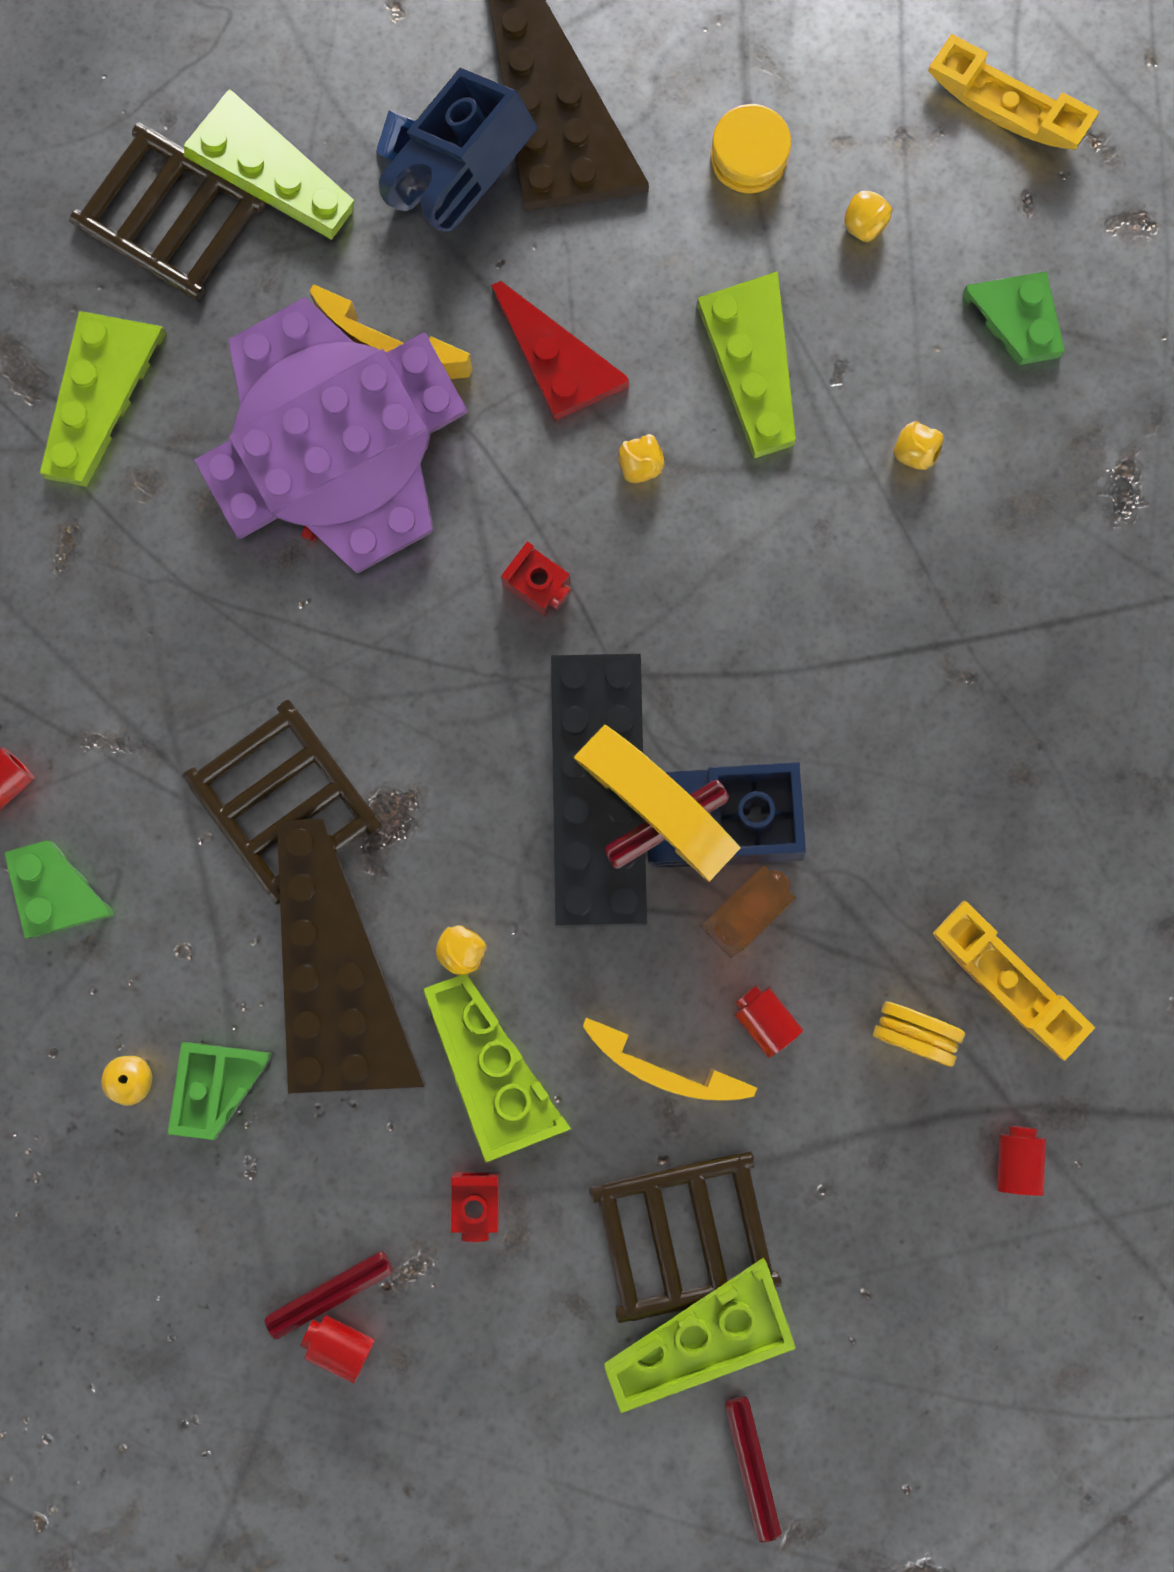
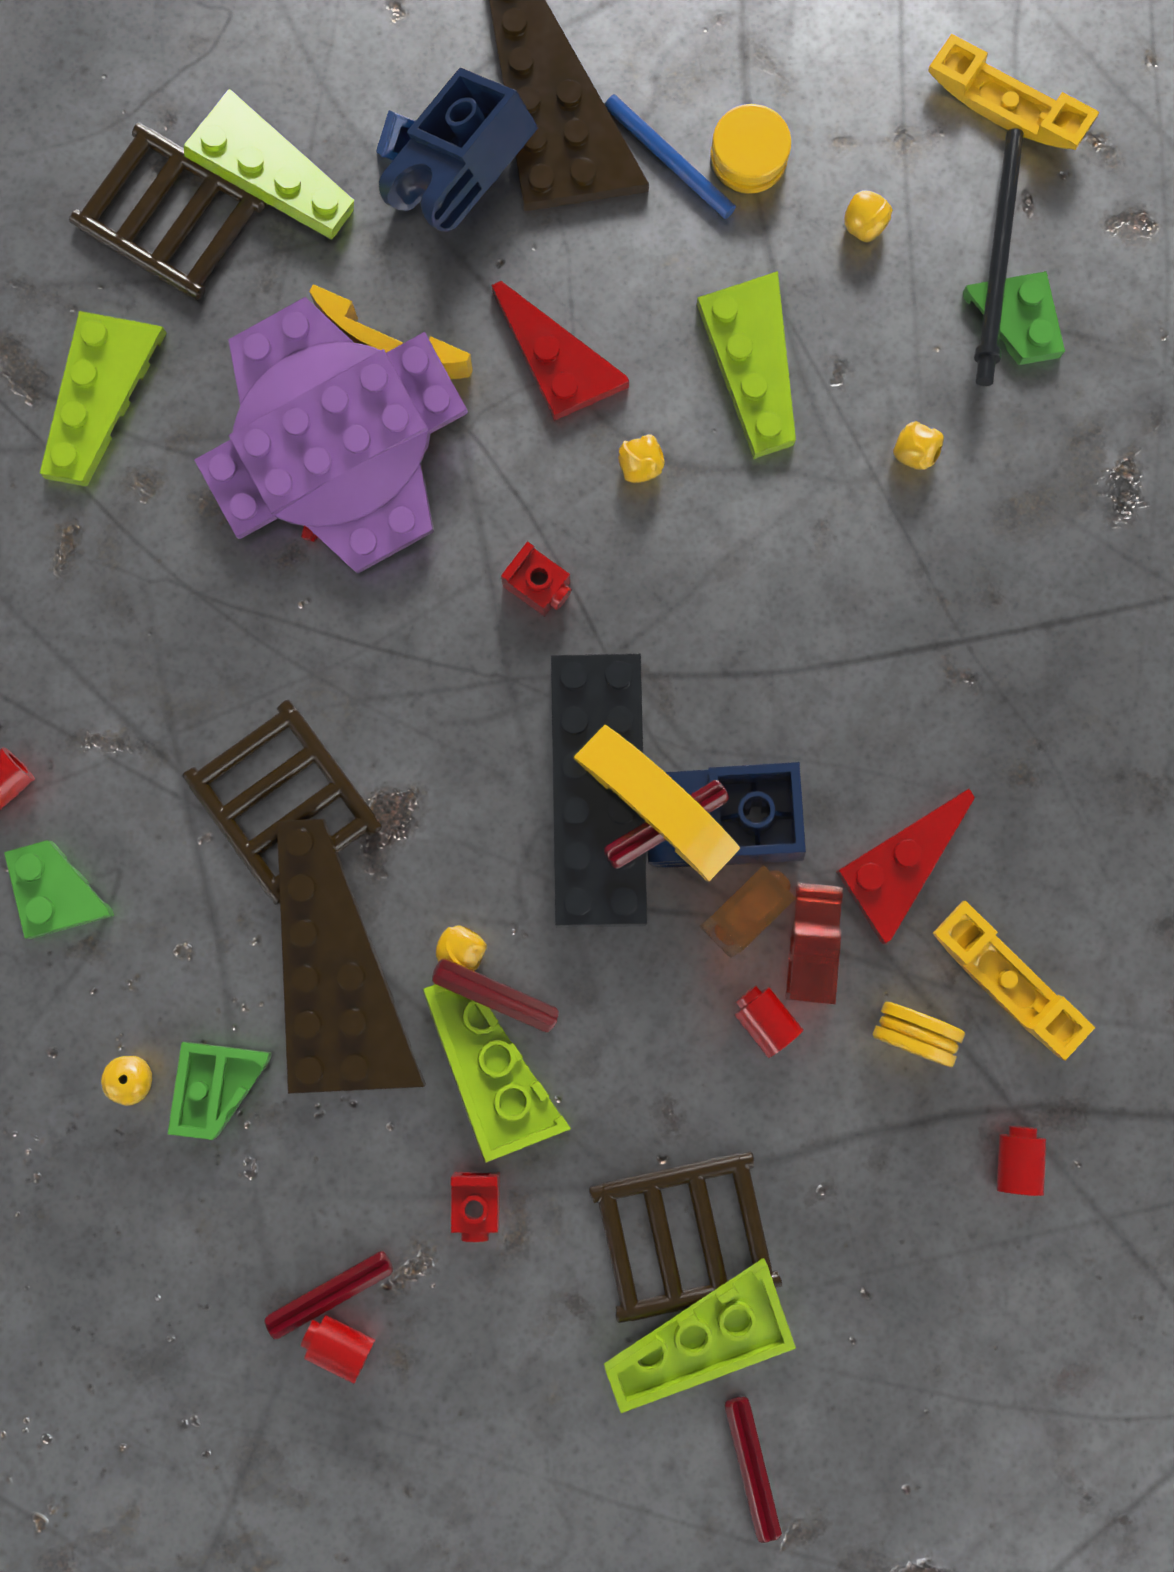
yellow slope [583,1017,757,1100] -> none
none -> dark red axle [432,959,559,1032]
none -> blue bar [605,94,736,219]
none -> clear red piece [785,882,843,1004]
none -> red wing [836,789,975,944]
none -> black bar [974,129,1024,386]

